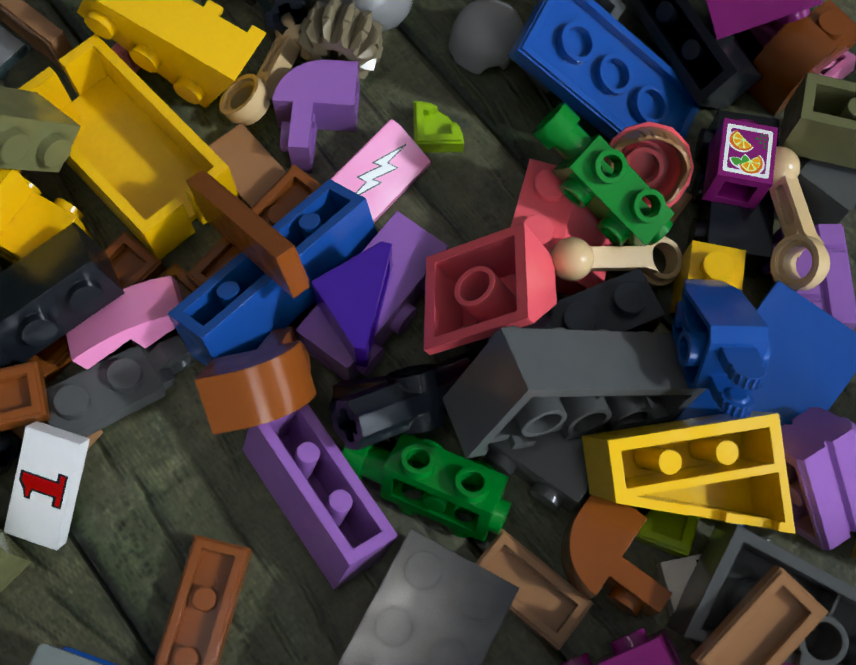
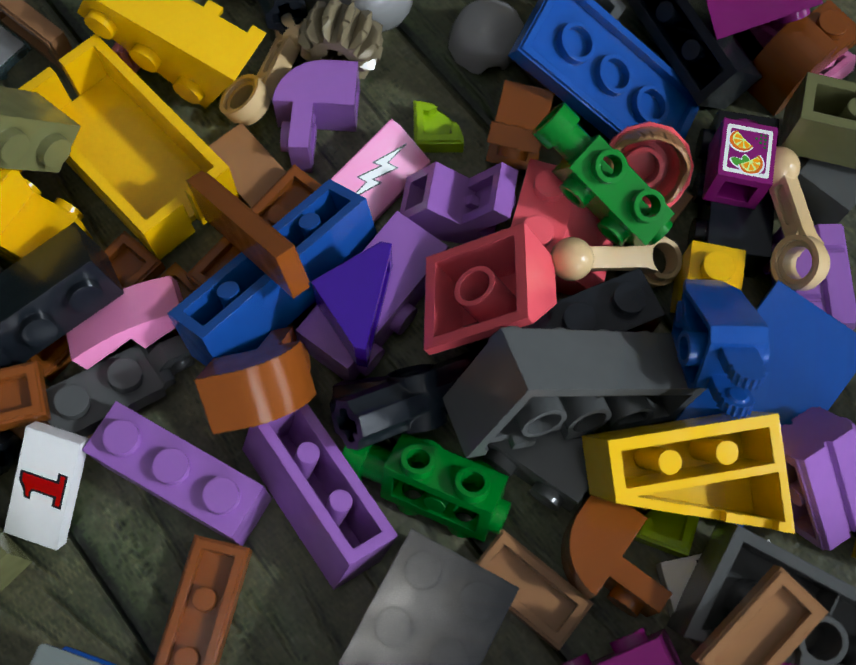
none -> medium lavender brick [82,401,272,546]
none -> medium lavender brick [400,161,518,244]
none -> dark orange brick [486,80,555,170]

